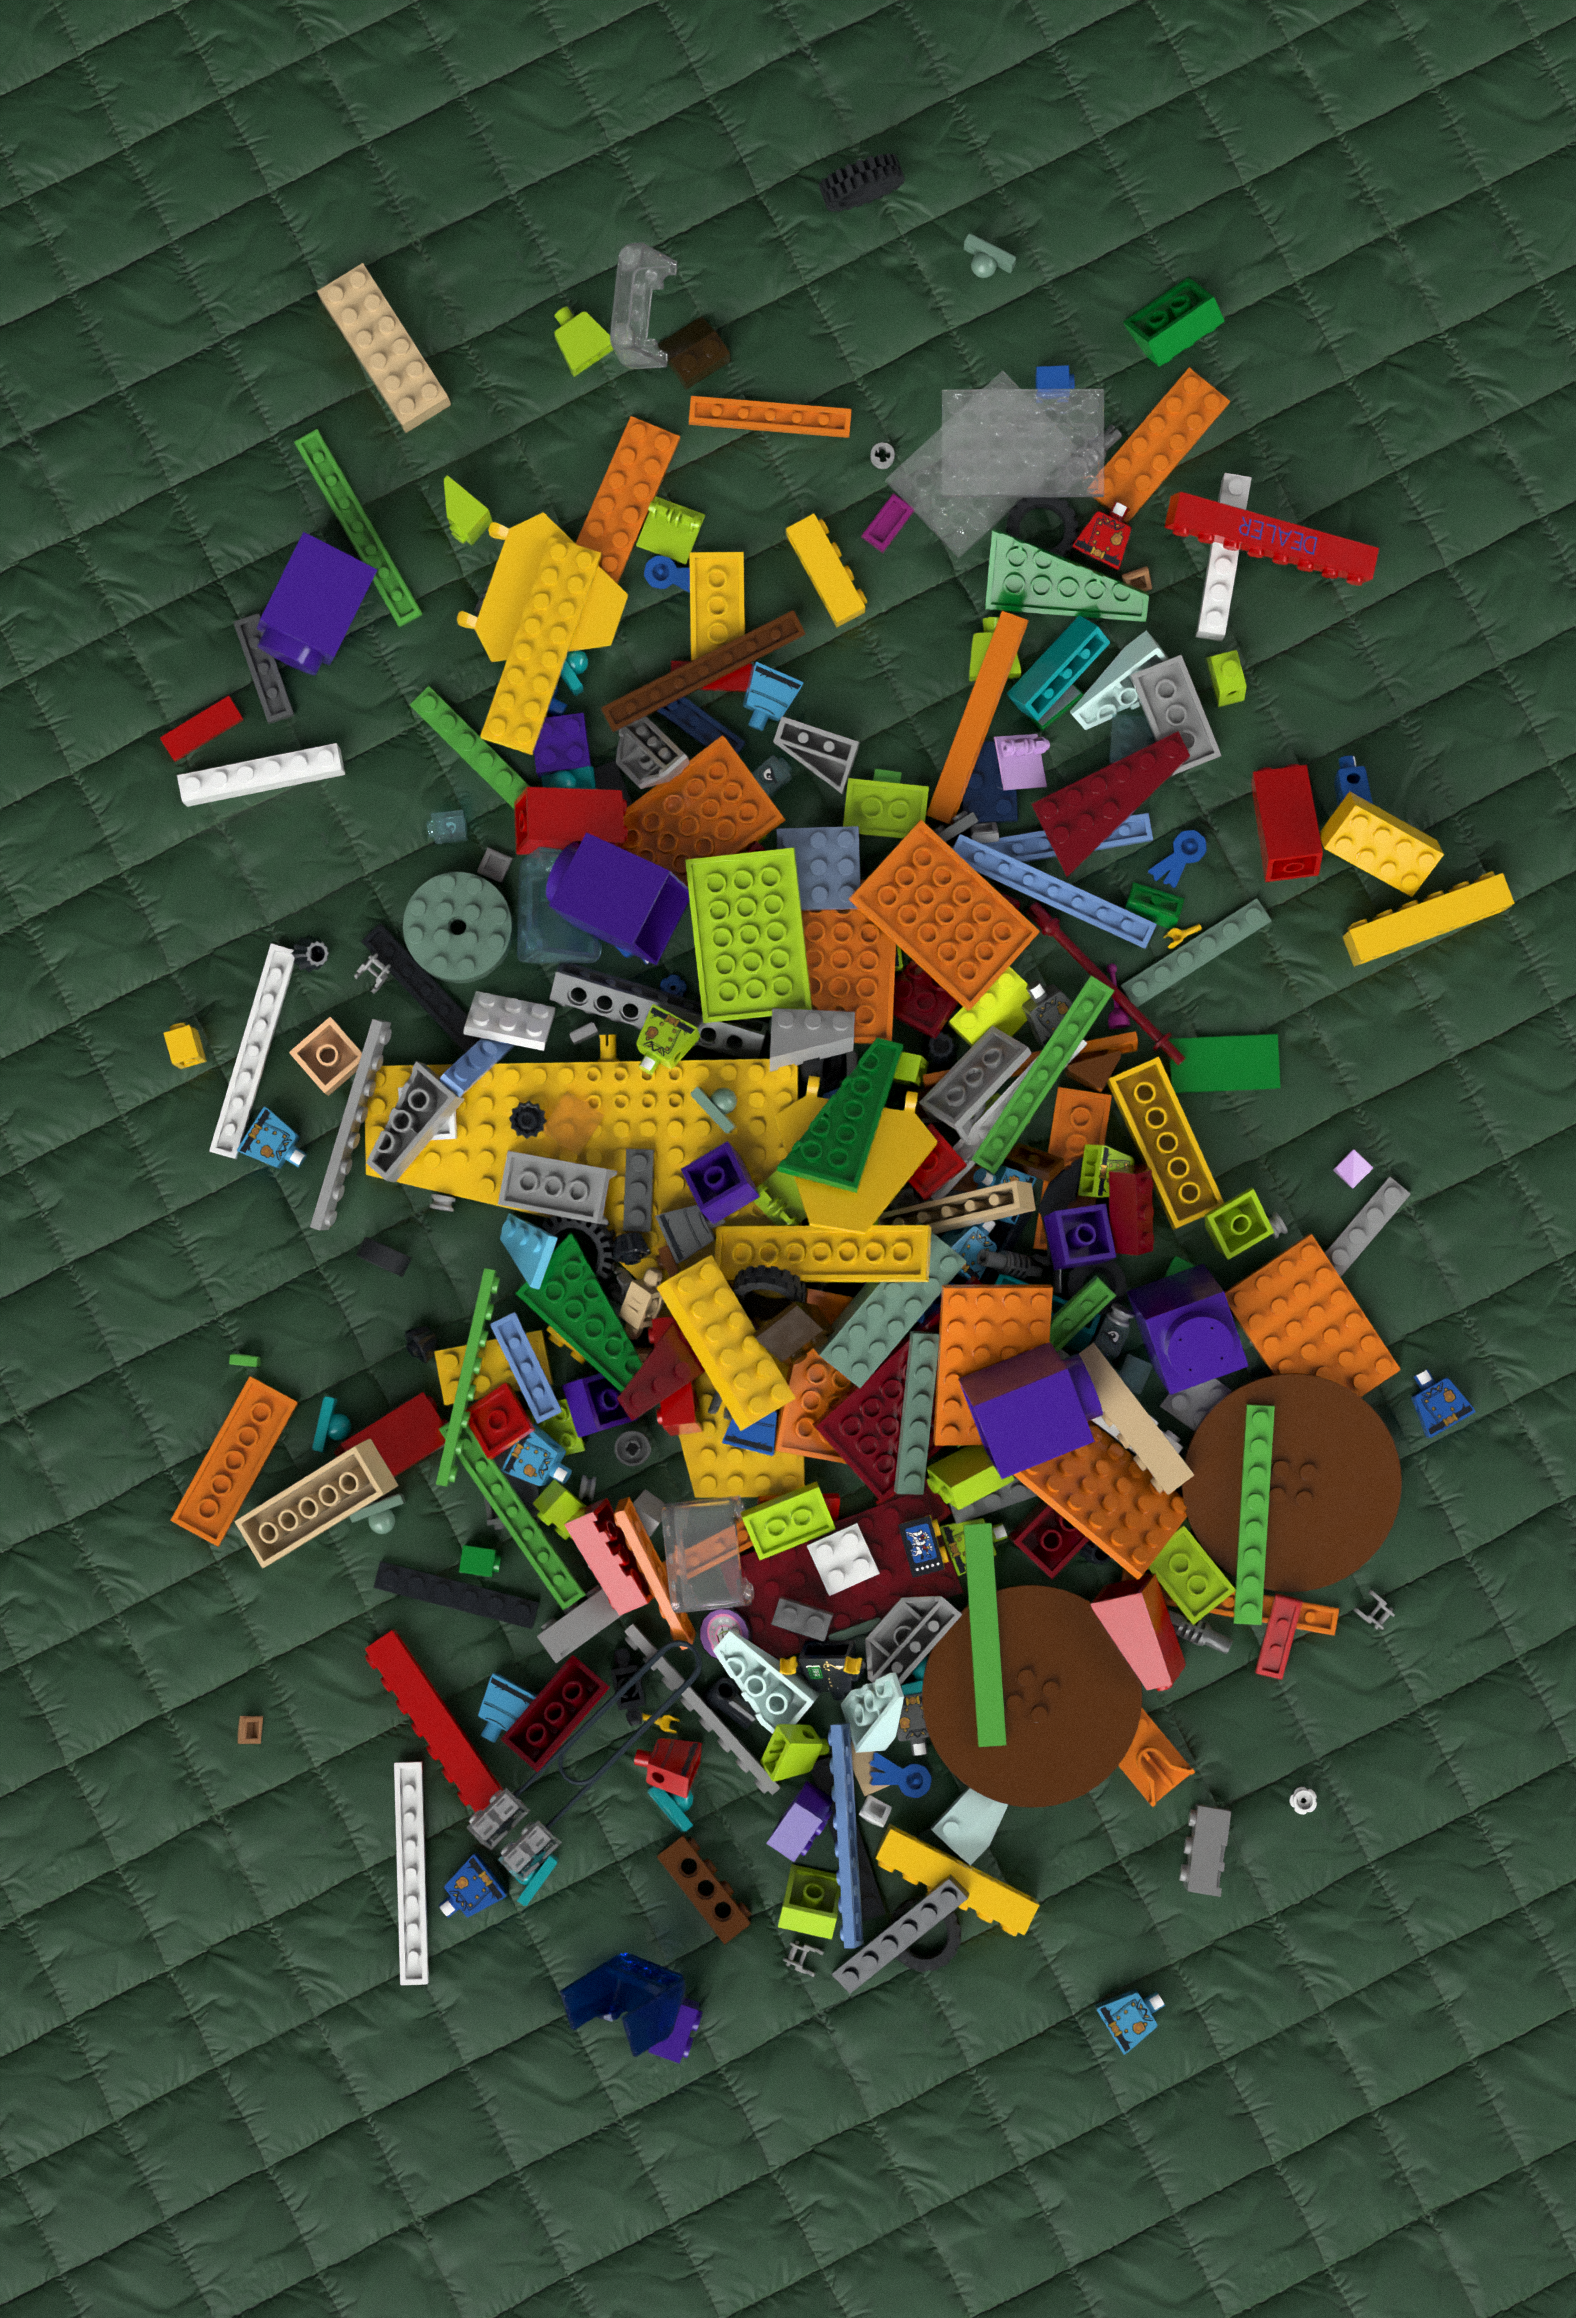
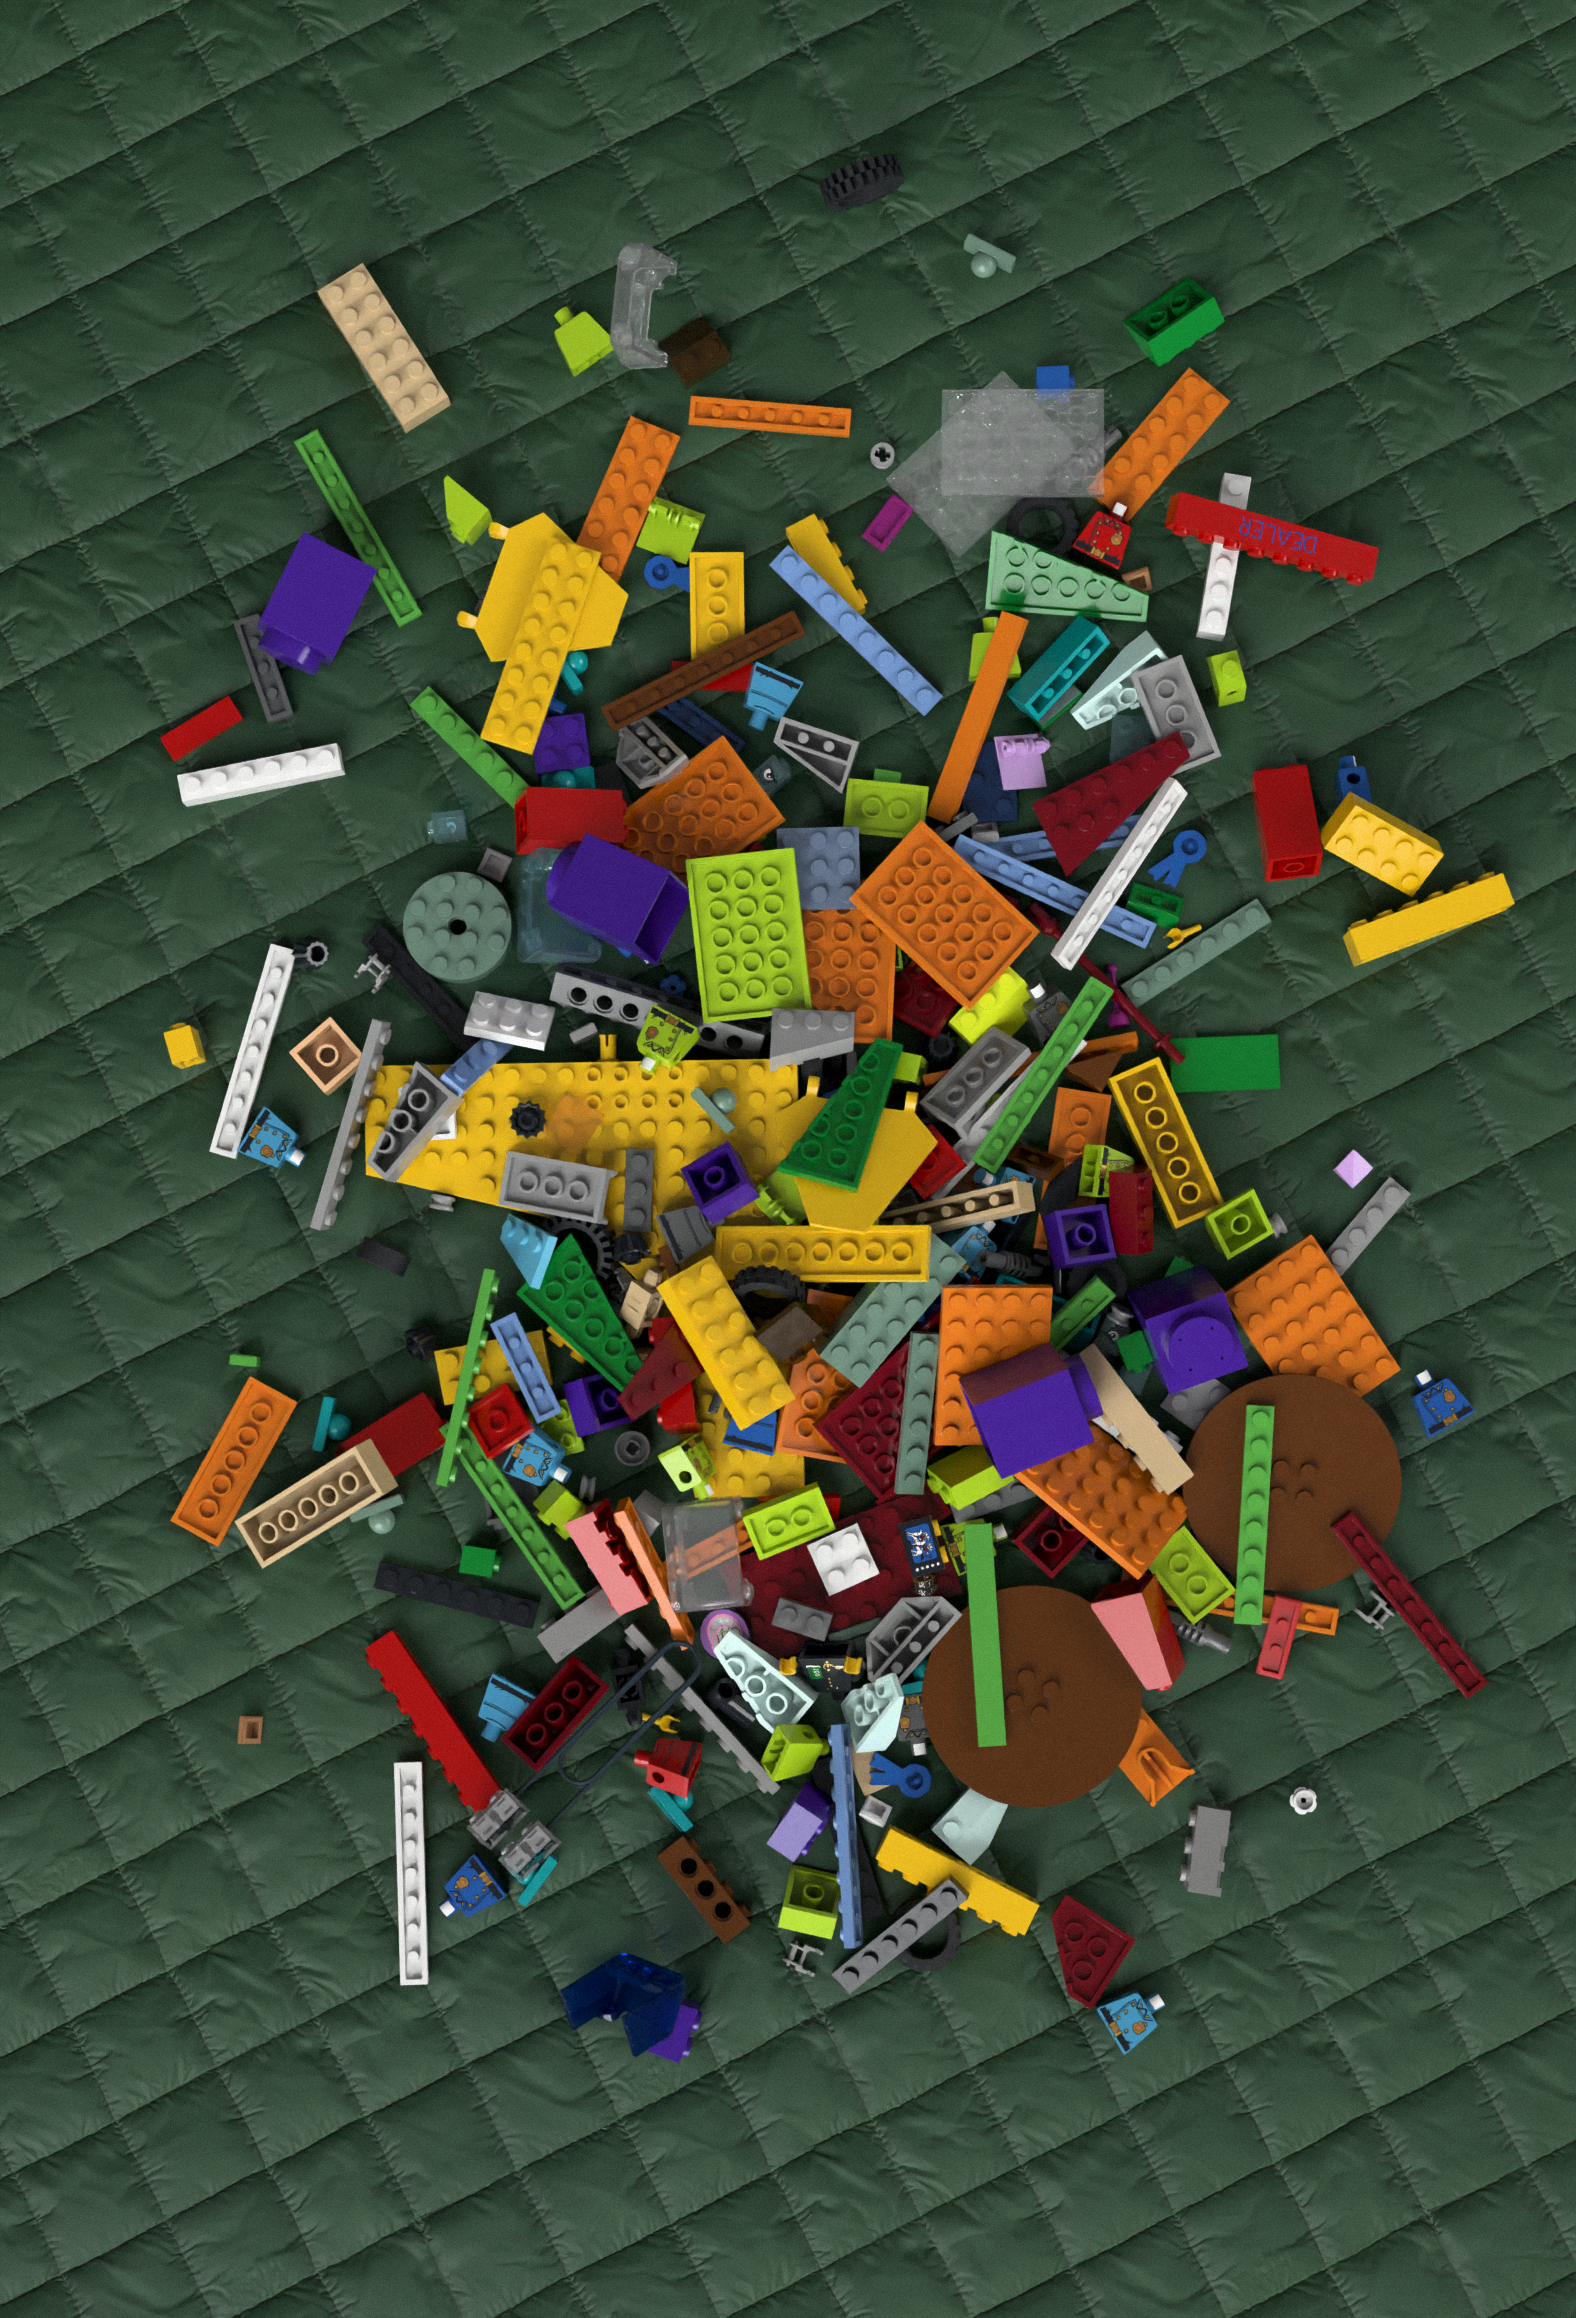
none -> lime torso [658,1432,716,1501]
none -> medium blue plate [769,545,943,716]
none -> clear smoke plate [911,1574,939,1597]
none -> white plate [1051,777,1188,971]
none -> dark red plate [1051,1894,1136,2010]
none -> green brick [1114,1330,1154,1374]
none -> dark red tile [1330,1510,1489,1699]

